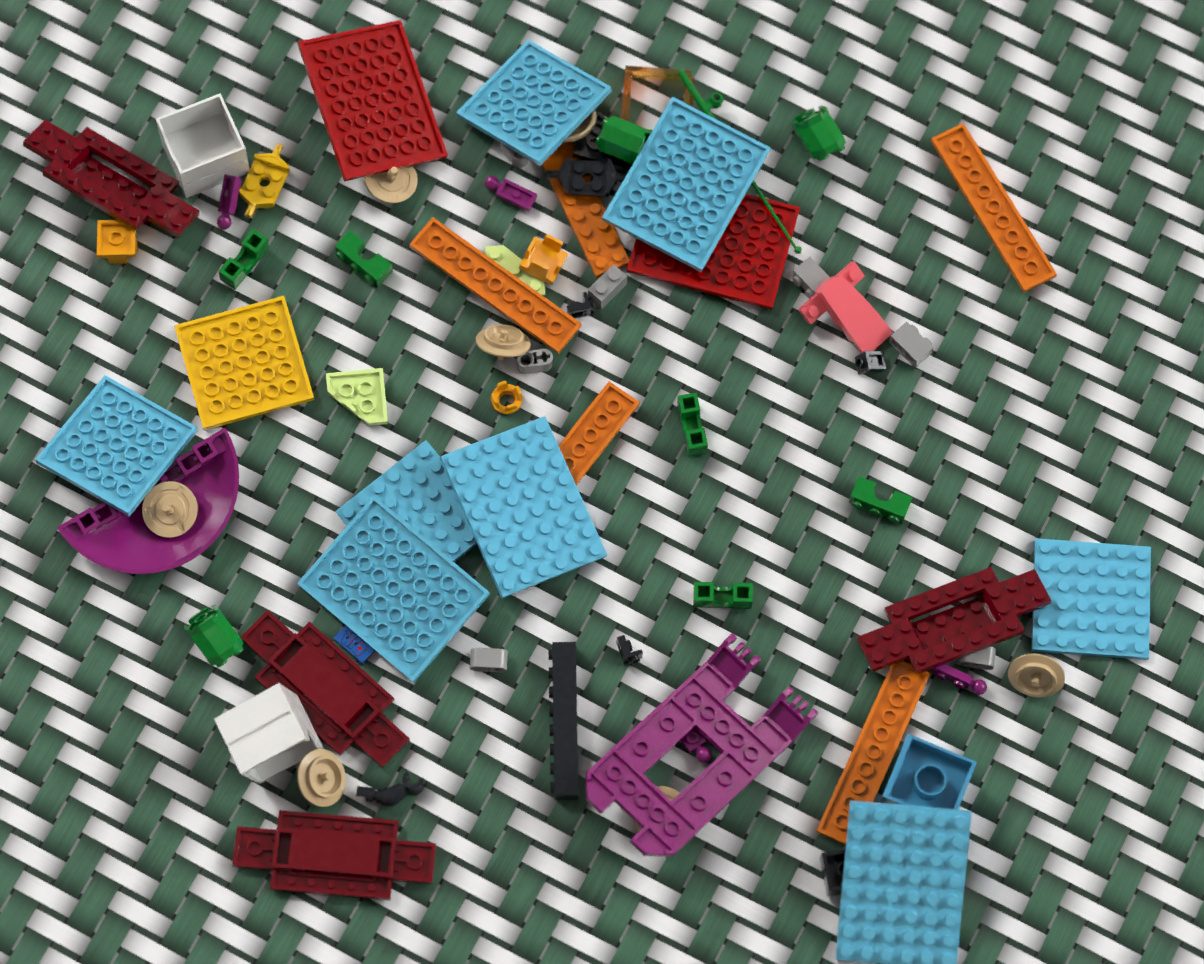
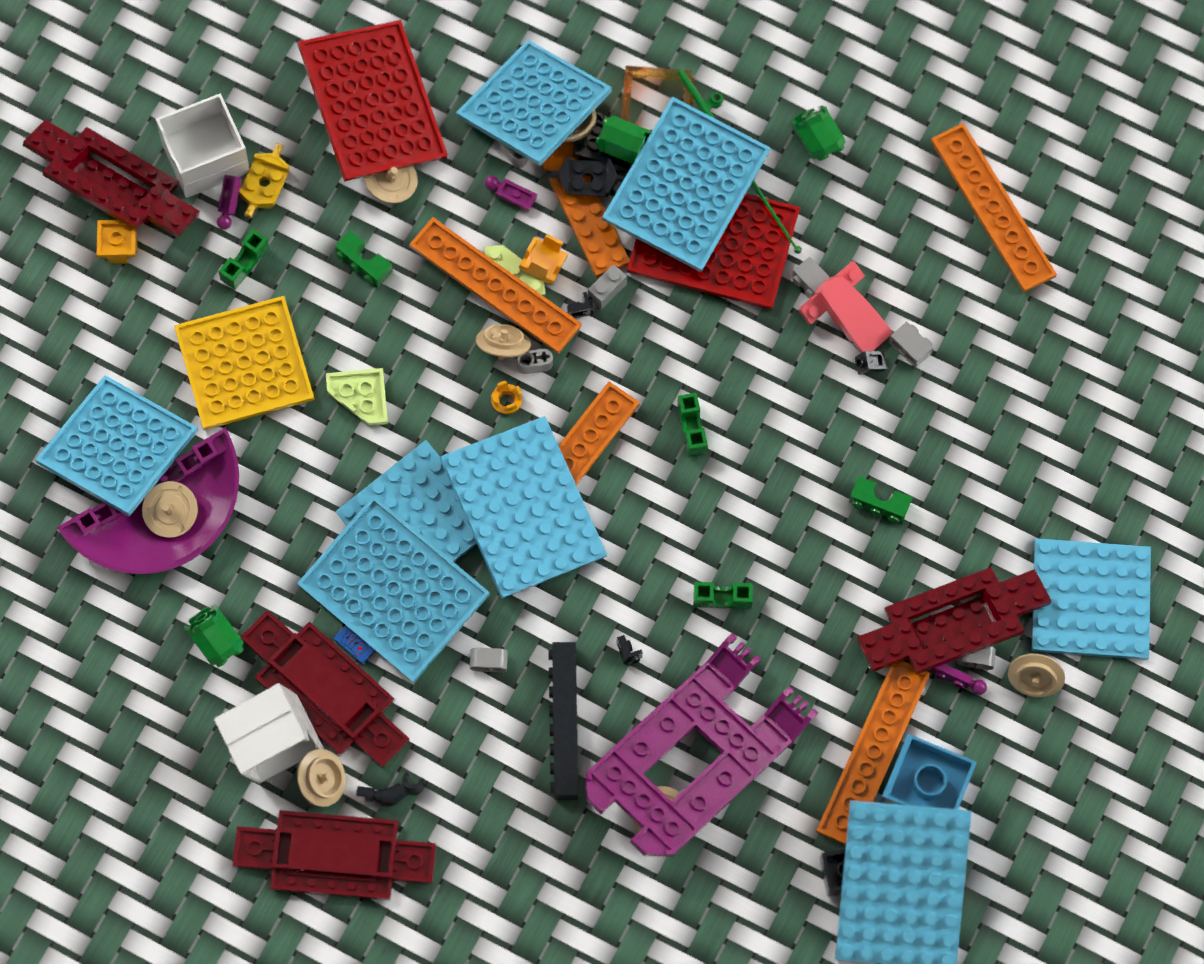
magenta plate [680,728,712,763] -> none

